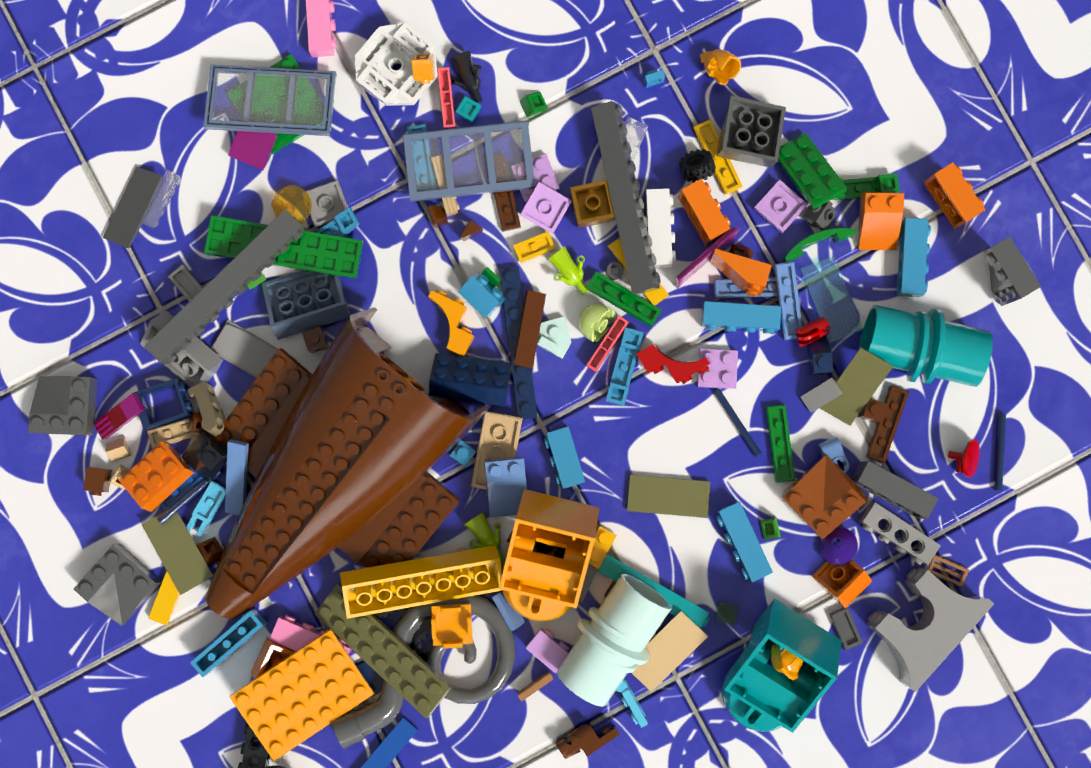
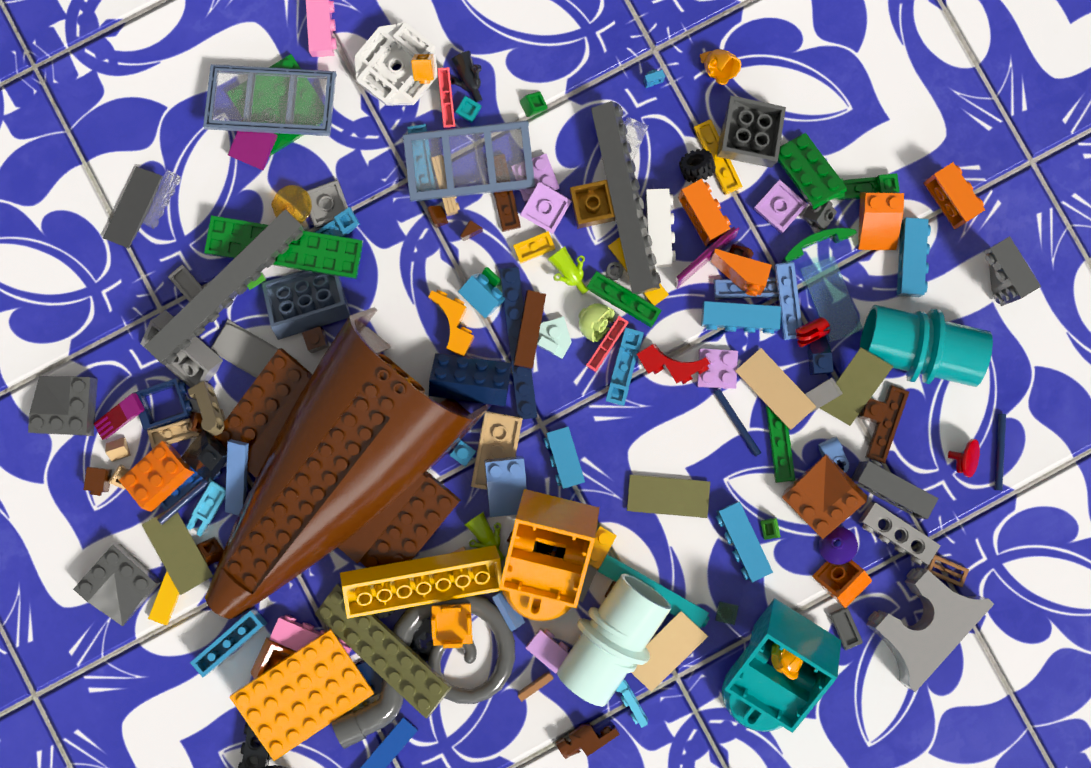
none -> tan piece [735,348,816,430]

